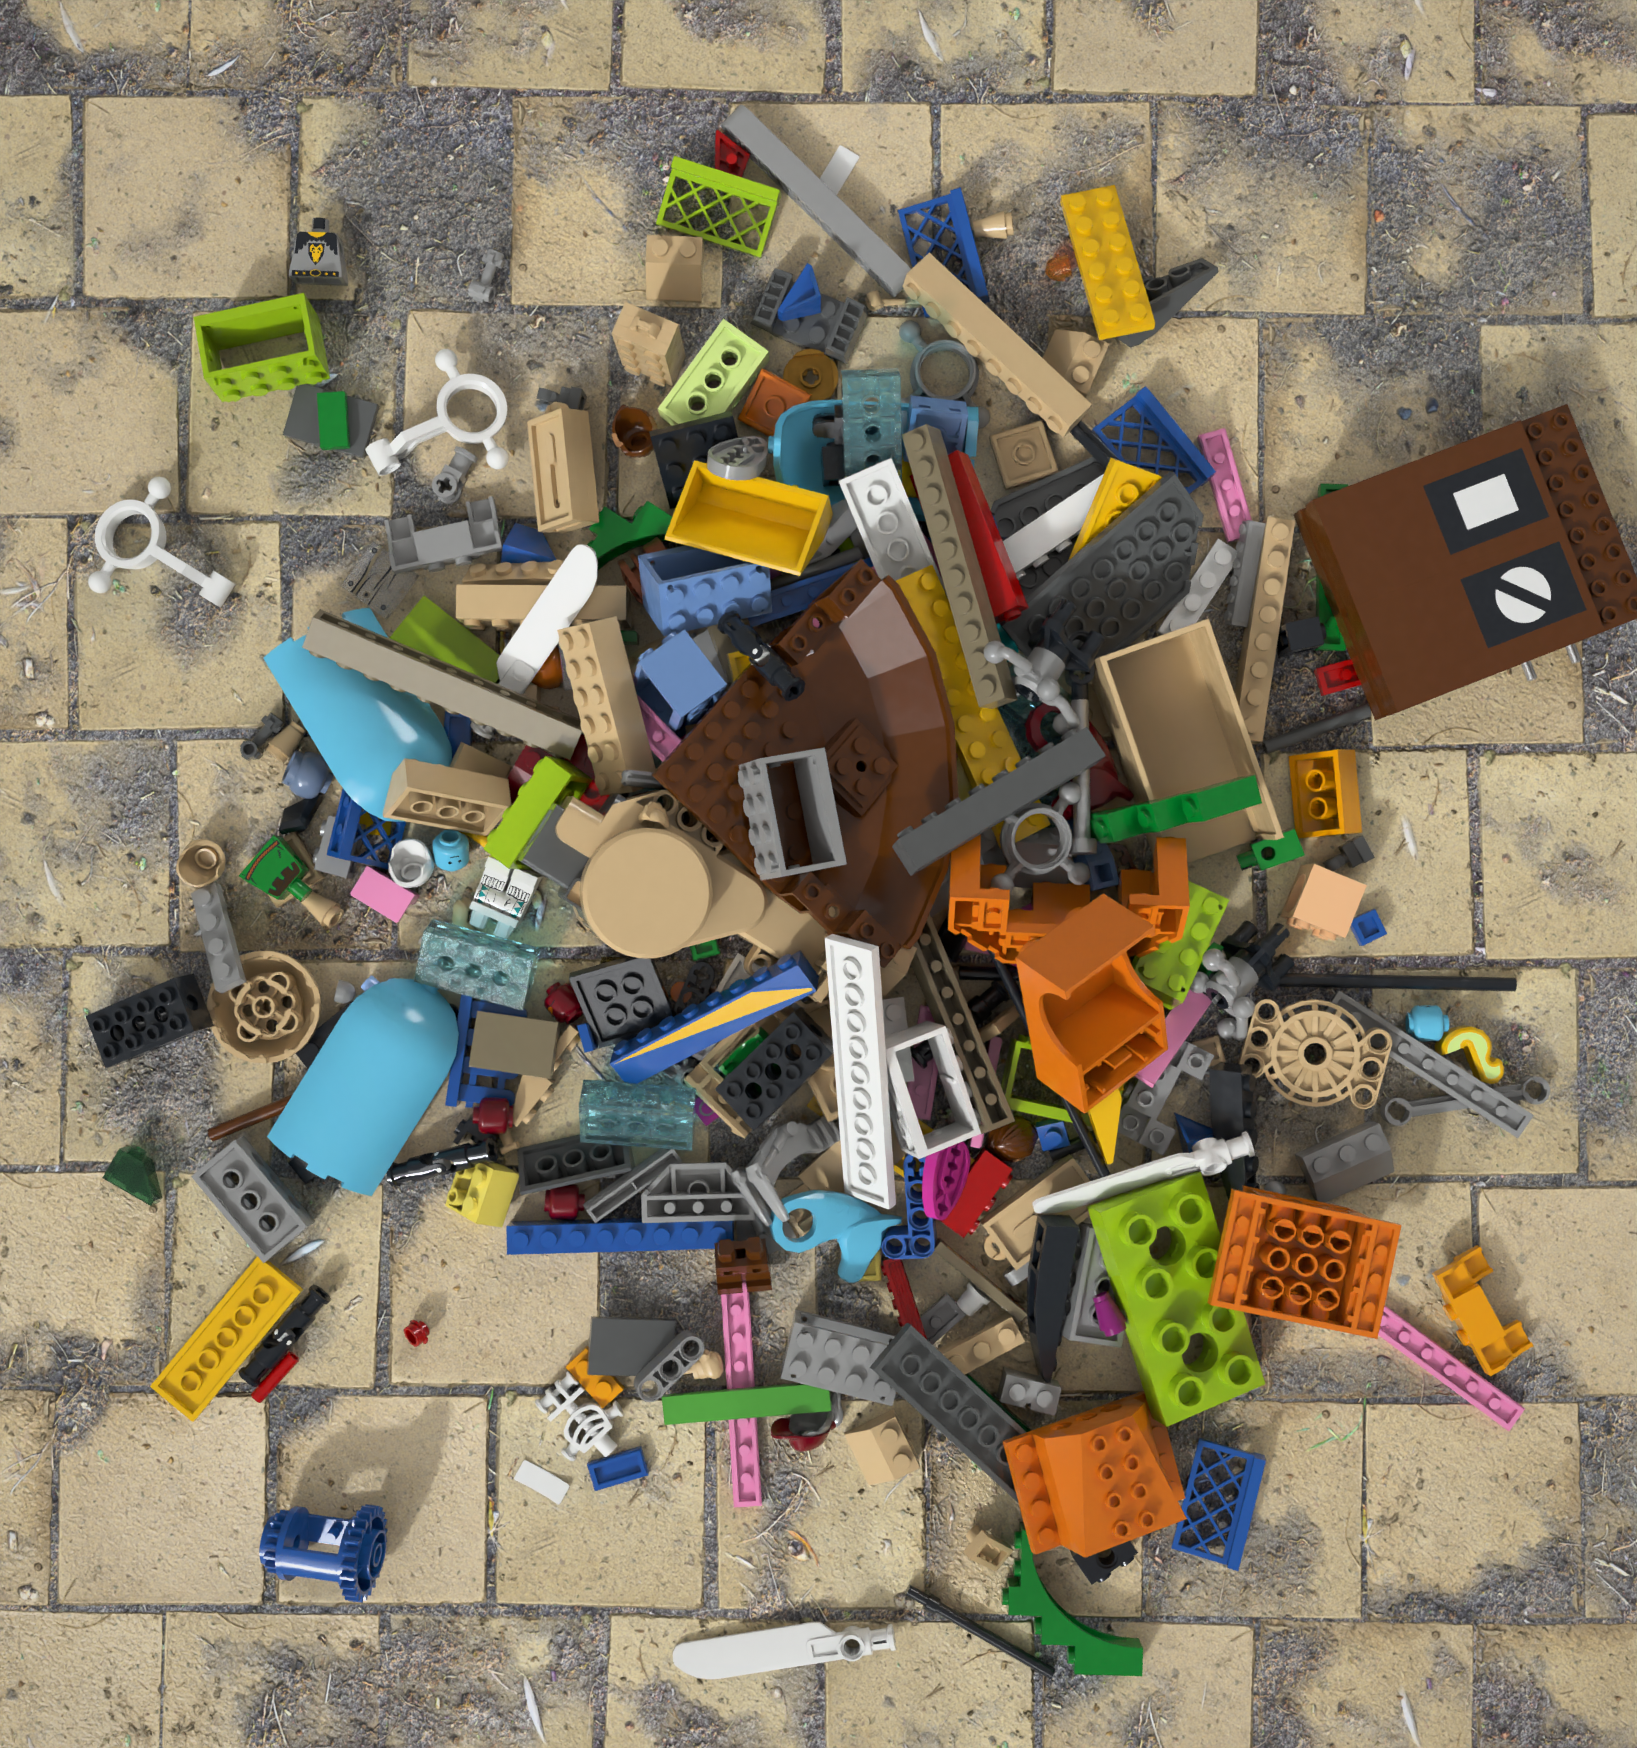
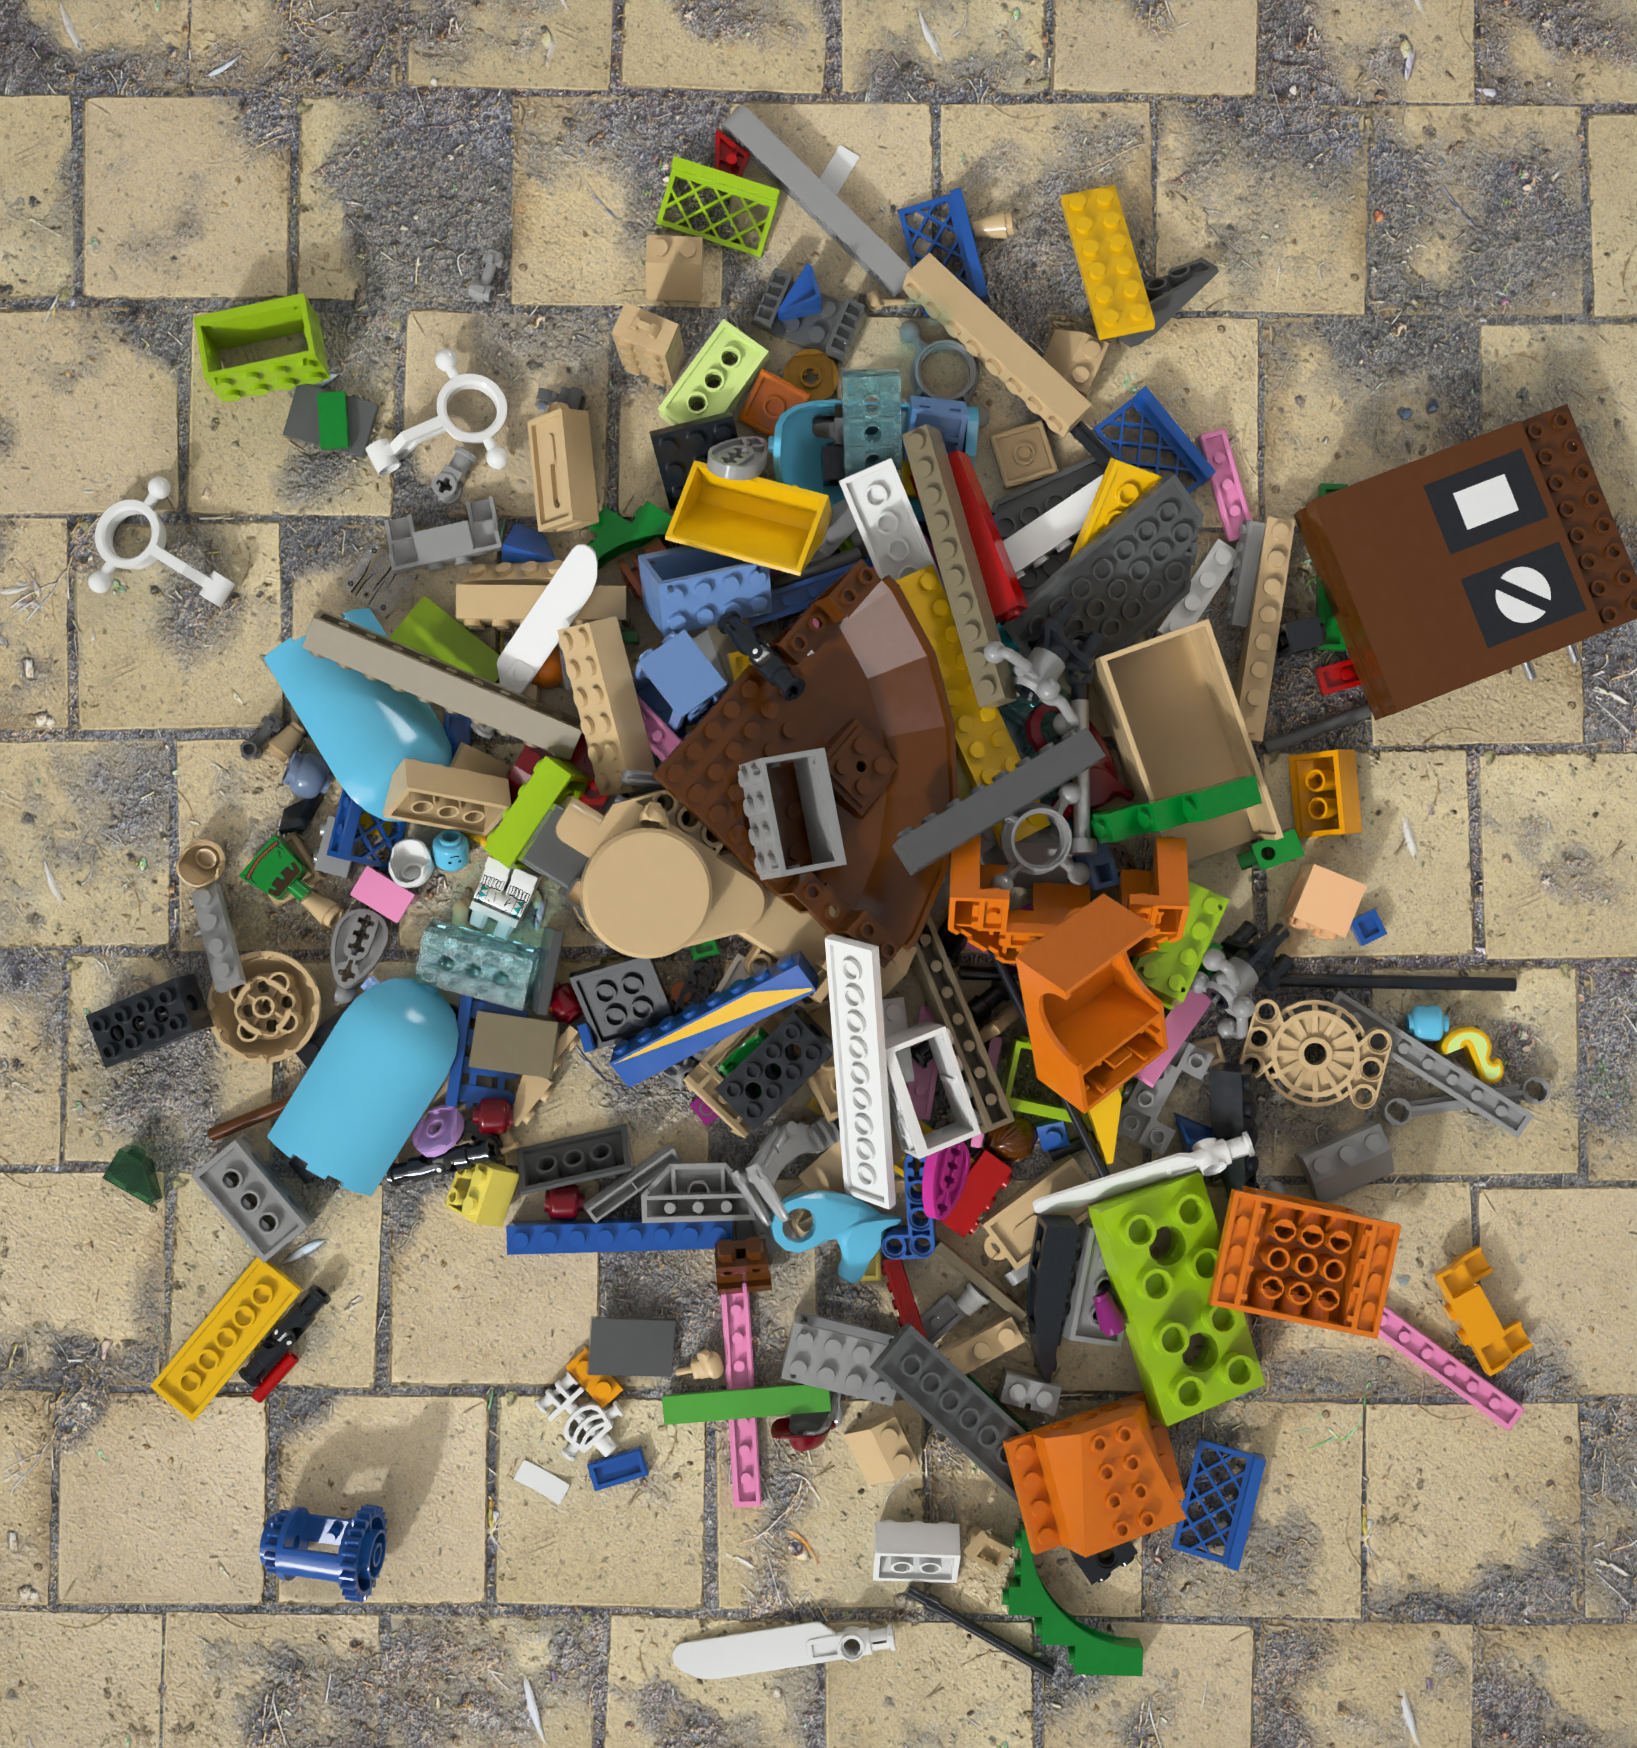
torso [289,218,348,286] -> none
red plate [404,1320,430,1347] -> none
clear light blue brick [579,1080,696,1151] -> none
reddish brown hair [611,404,658,458] -> none
light grey beam [634,1330,704,1402] -> none
clear orange plate [1045,254,1073,282] -> none
dark grey piece [1322,835,1375,871] -> none
none -> light grey piece [330,909,389,989]
none -> lavender tile [412,1105,465,1157]
none -> dark grey tile [528,927,565,1015]
none -> white slope [873,1520,961,1583]

